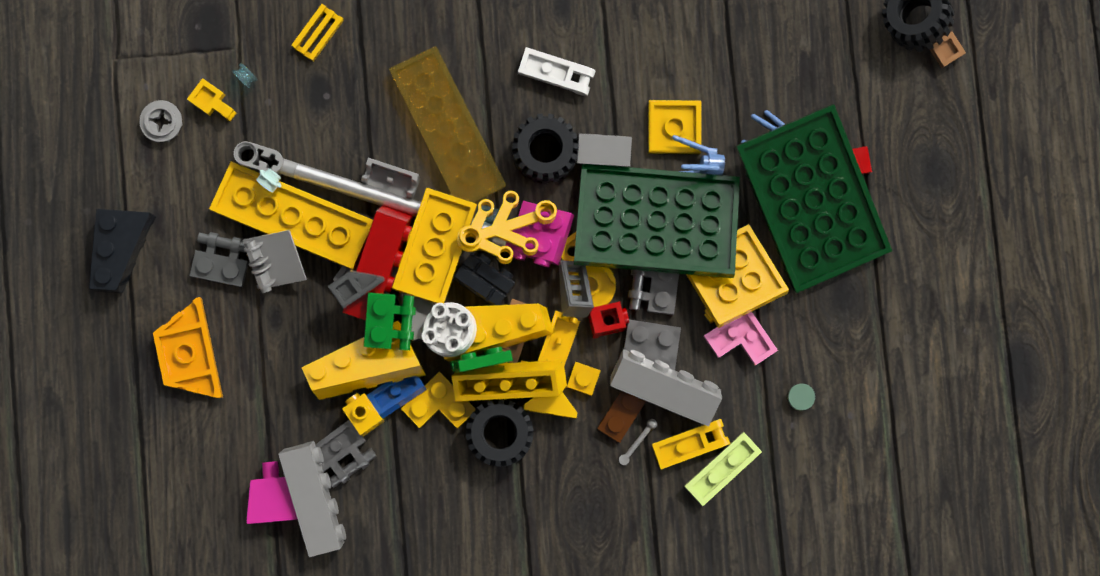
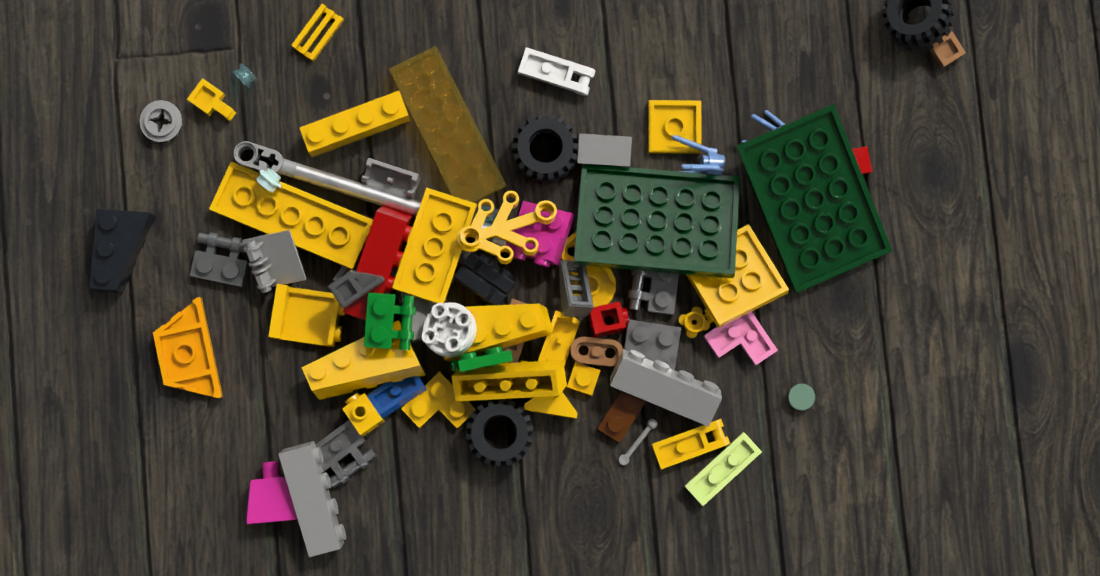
none -> yellow panel [268,284,345,348]
none -> yellow brick [300,91,410,157]
none -> medium nougat plate [570,337,623,367]
none -> yellow plate [679,307,710,338]

